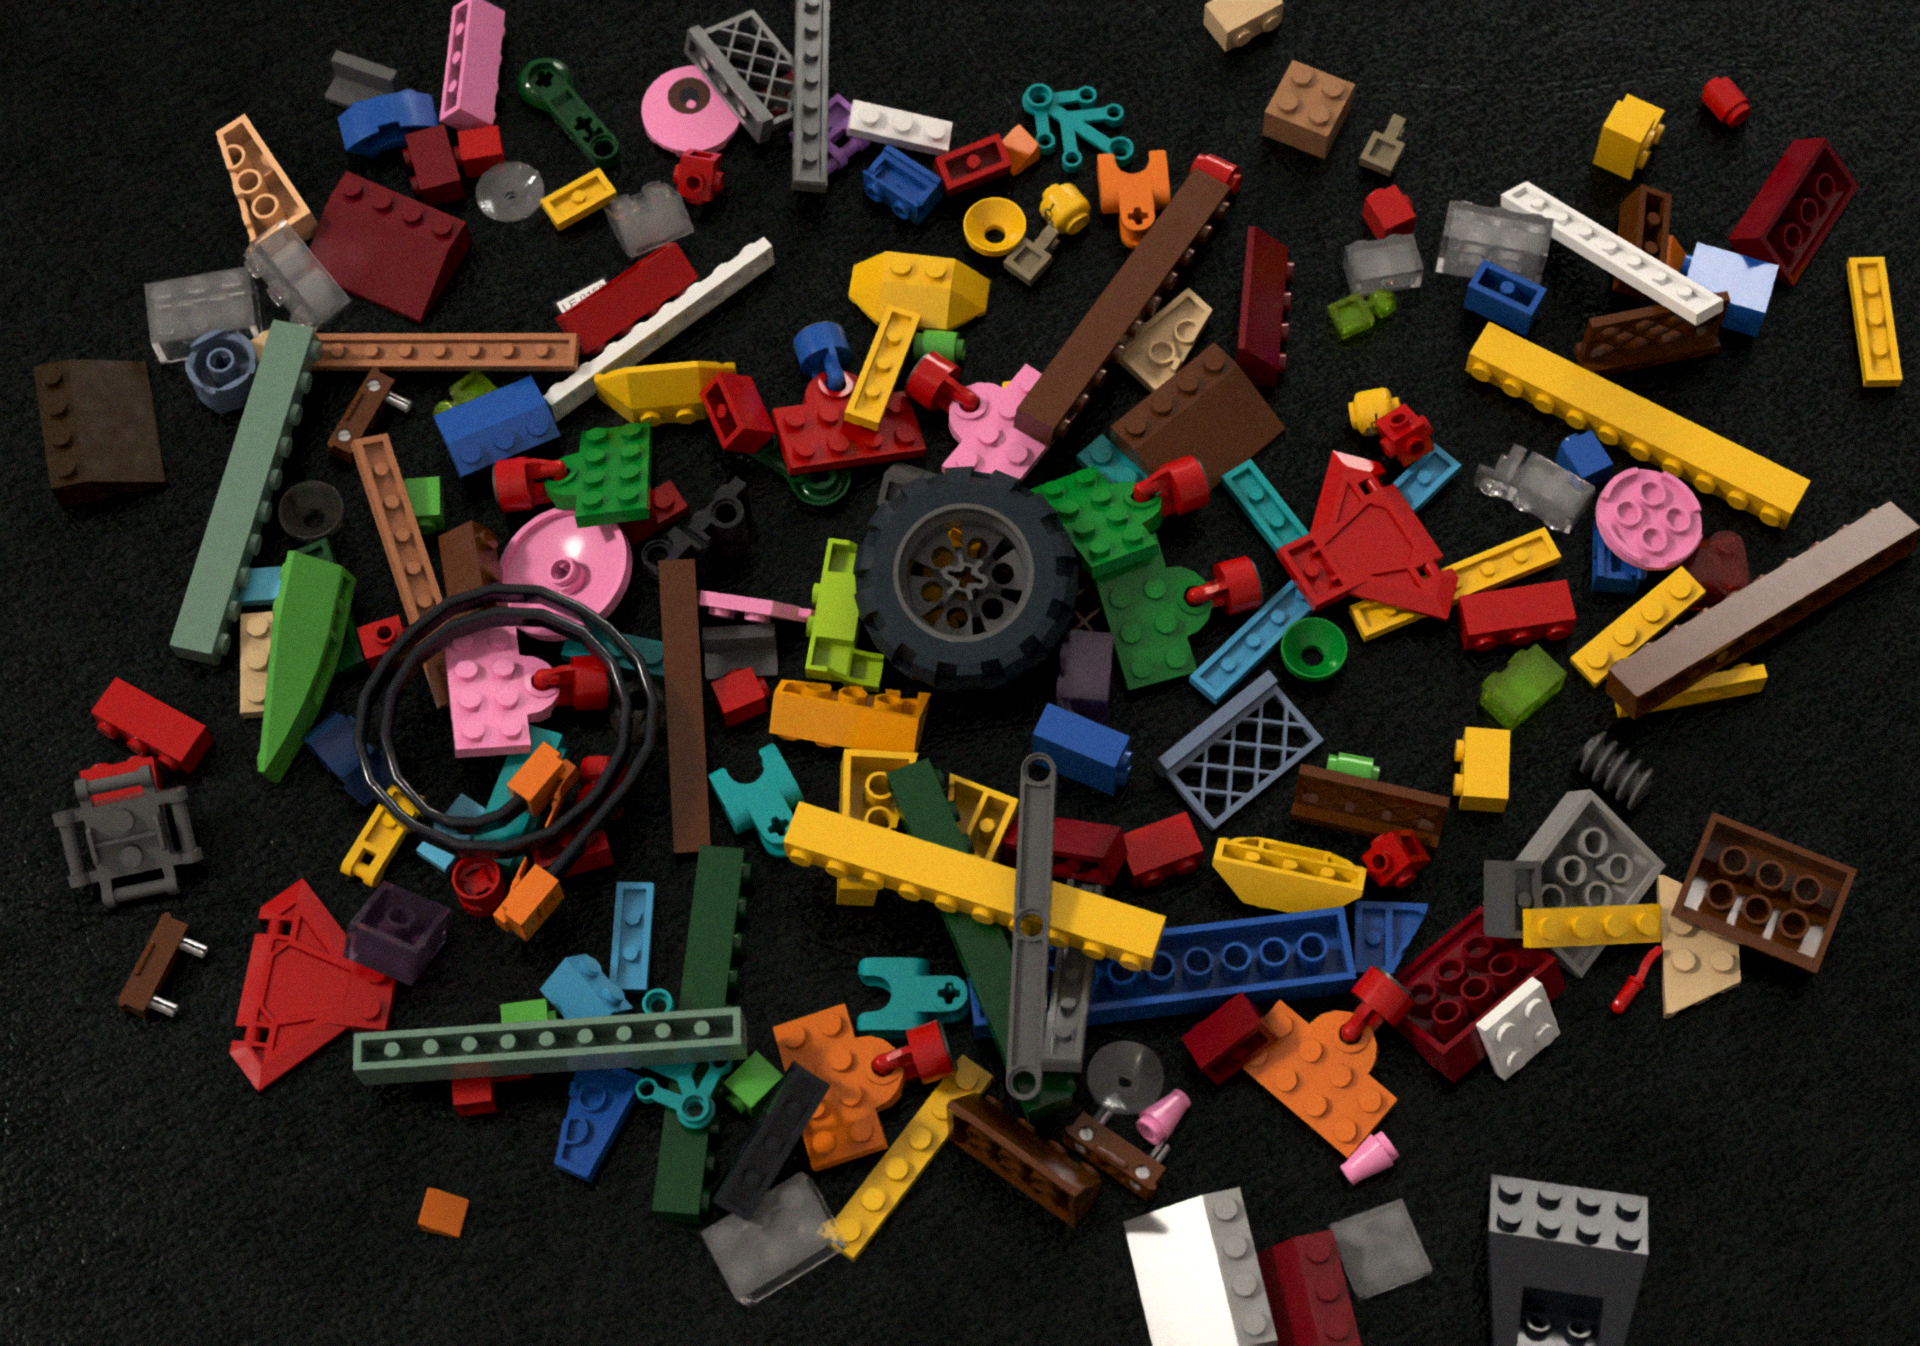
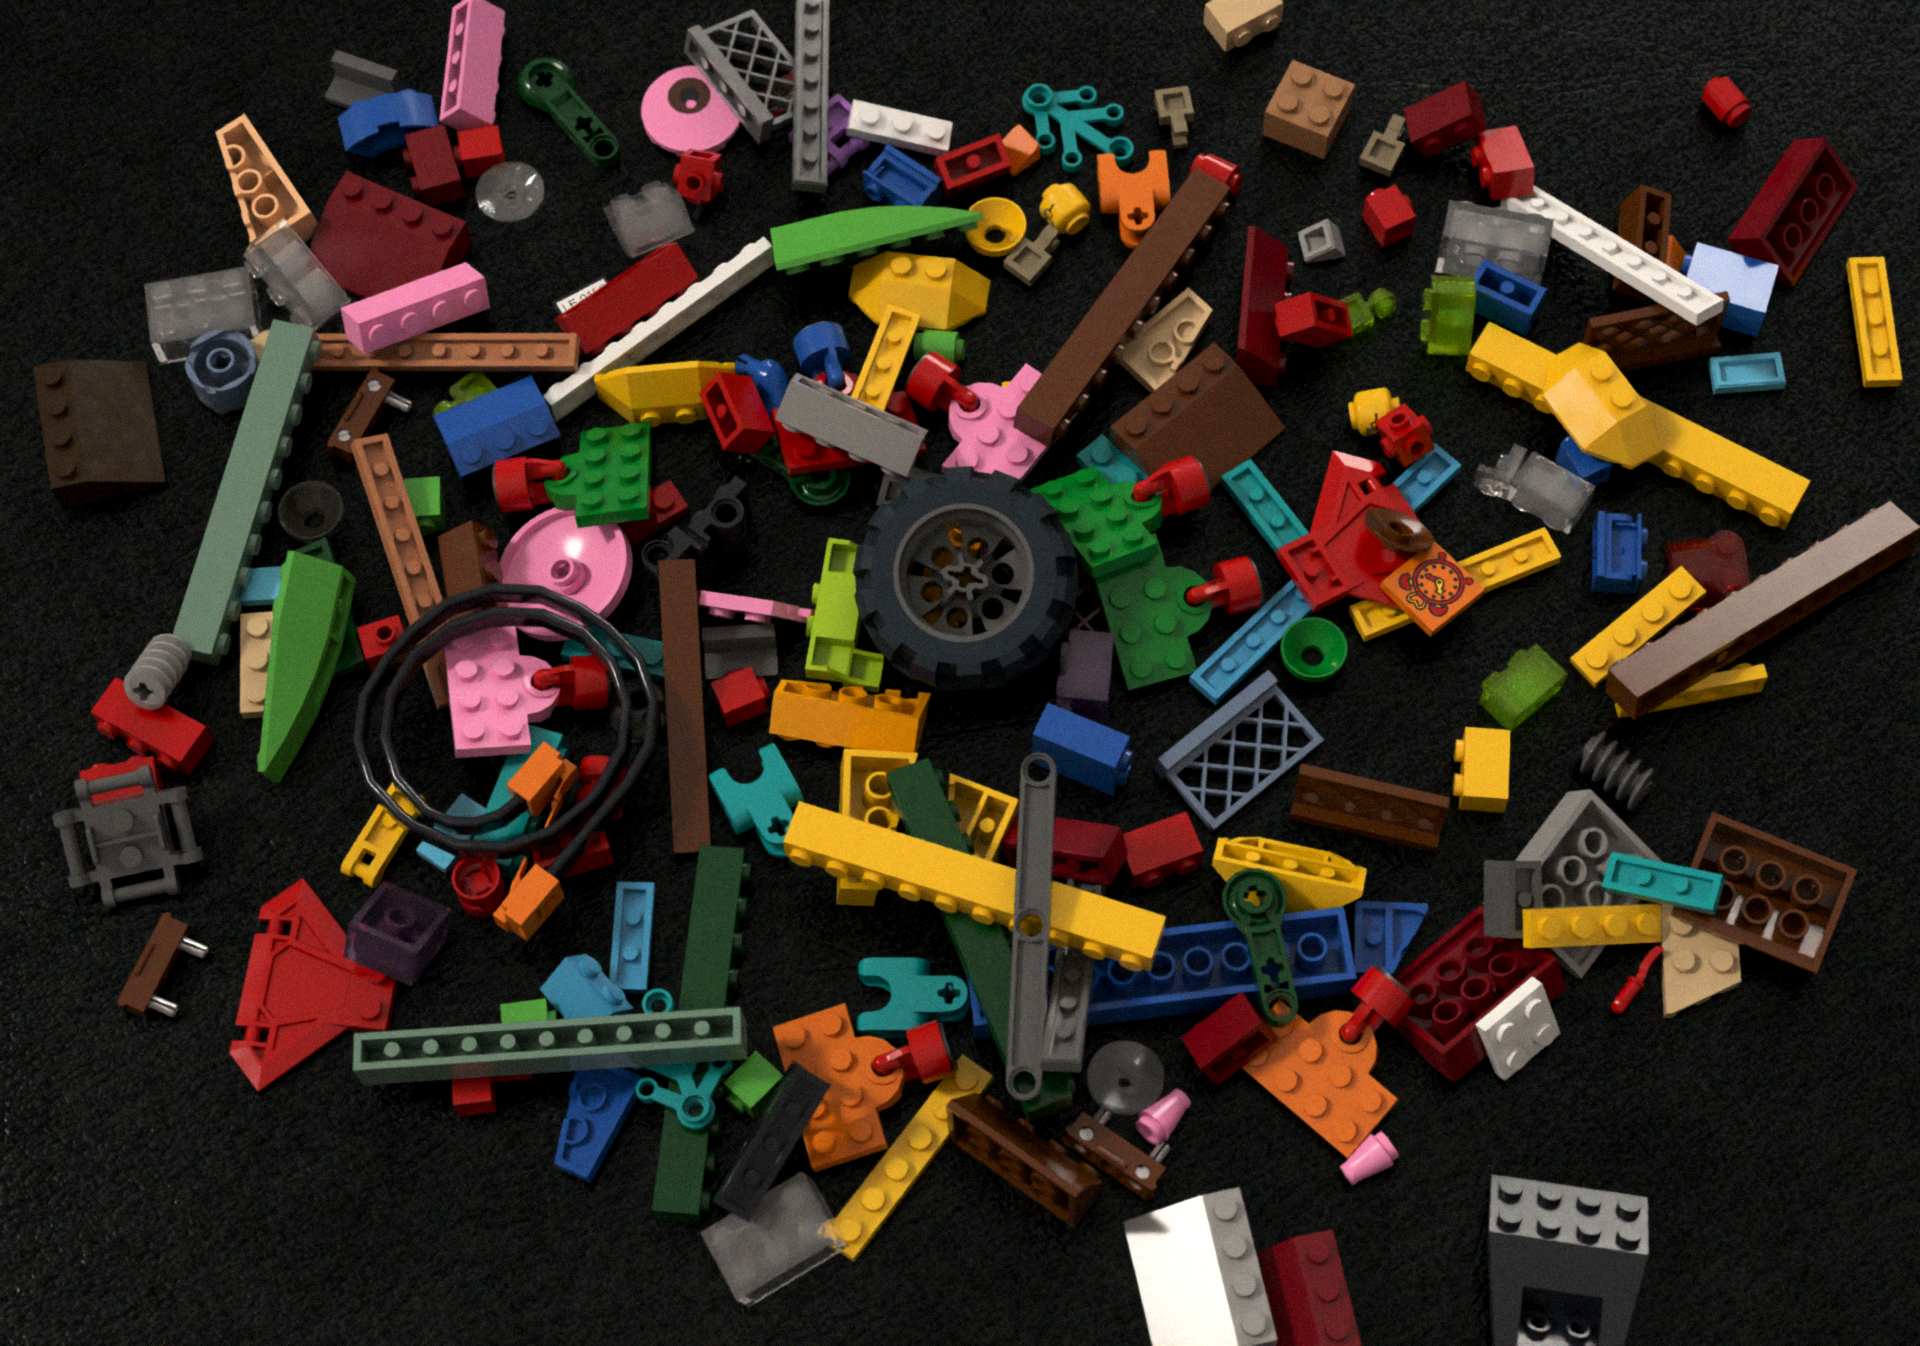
dark blue brick [301,711,393,807] -> none
orange slope [418,1187,470,1239] -> none
yellow plate [540,167,618,232] -> none
bright green brick [1326,752,1380,781] -> none
clear plate [1328,1198,1433,1301] -> none
clear brick [1343,233,1424,299] -> none
red brick [1361,829,1431,889] -> none
red brick [1455,579,1577,651] -> none
yellow brick [1593,94,1666,180] -> none
bright pink tile [1595,467,1703,571] -> none
none -> light grey piece [124,633,193,710]
none -> bright pink brick [341,262,490,354]
none -> blue arm [735,354,789,425]
none -> bright green wedge [770,205,985,275]
none -> light grey brick [775,373,928,477]
none -> dark tan plate [1154,86,1194,149]
none -> dark green beam [1222,869,1298,1027]
none -> red brick [1274,292,1353,348]
none -> light grey slope [1297,218,1346,264]
none -> reddish brown dish [1364,508,1434,553]
none -> orange tile [1380,541,1485,637]
none -> dark red brick [1404,81,1487,157]
none -> clear neon green brick [1420,275,1476,355]
none -> red brick [1471,126,1535,201]
none -> yellow wedge [1542,342,1662,470]
none -> teal plate [1601,852,1725,915]
none -> medium azure tile [1708,352,1786,394]

